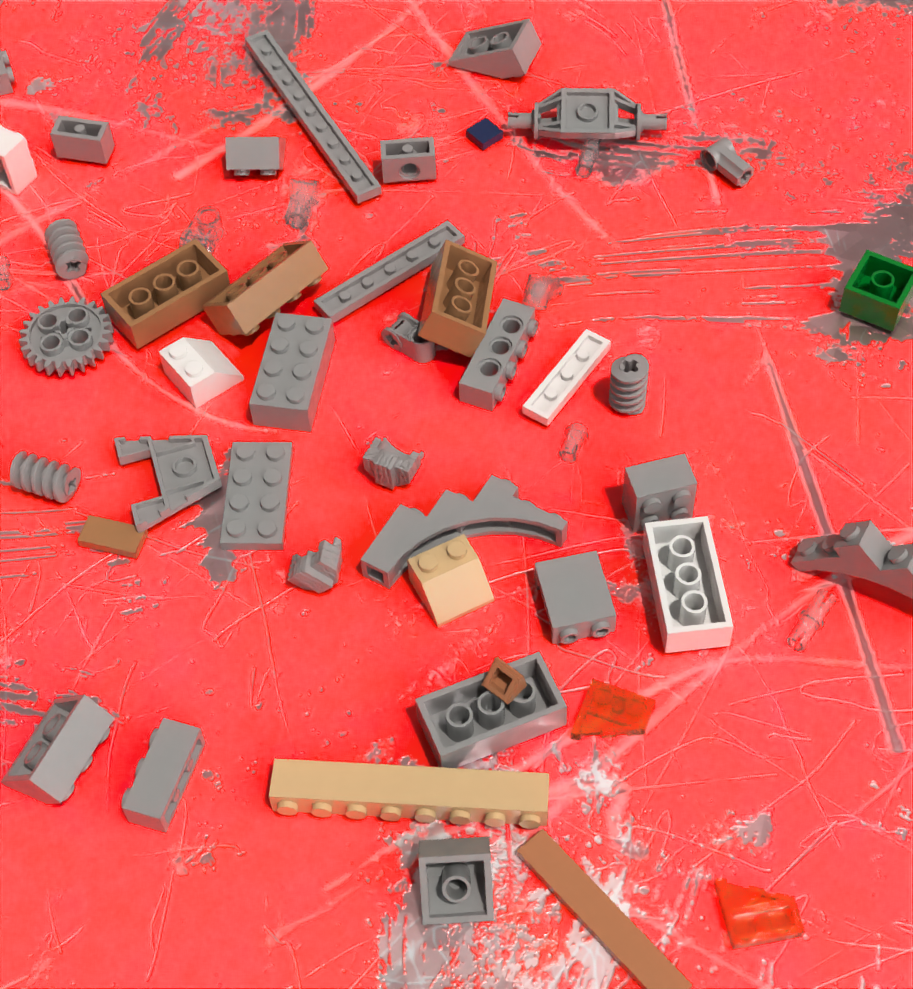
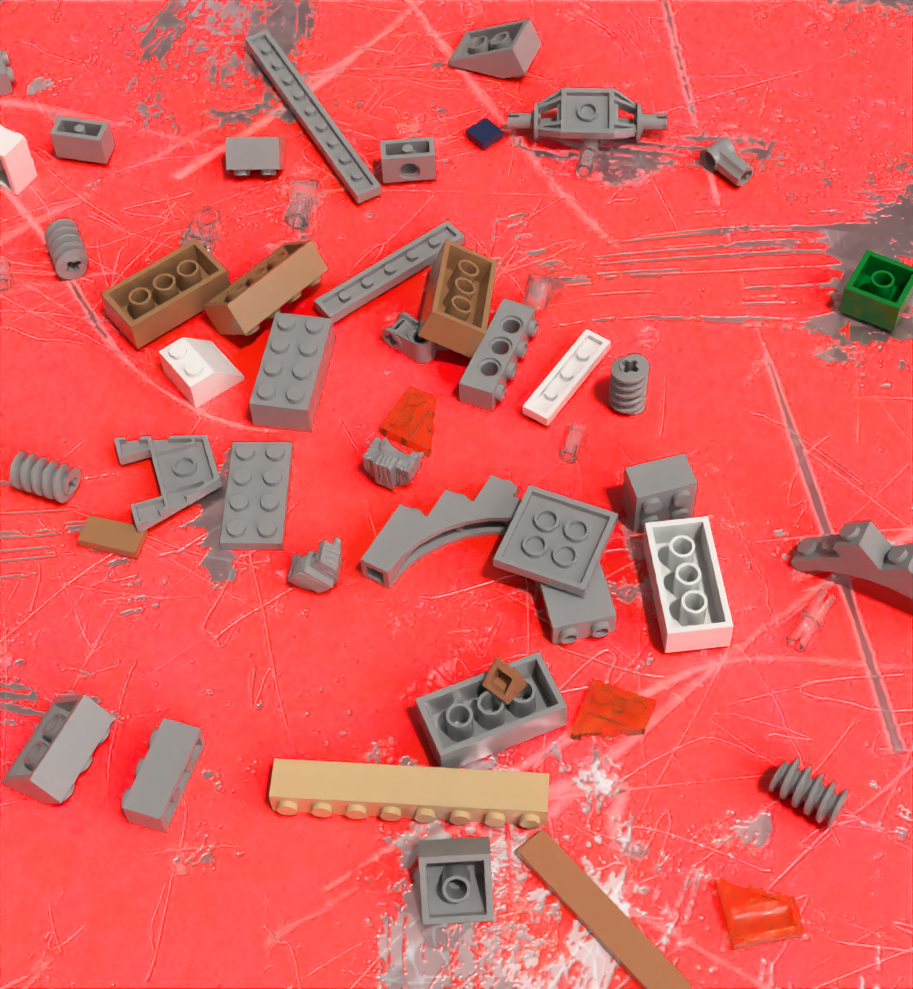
light grey gear [18,296,114,377] -> none
tan slope [407,534,495,628] -> none
none -> clear orange wing [379,386,436,457]
none -> light grey plate [493,485,618,597]
none -> light grey piece [768,757,849,829]

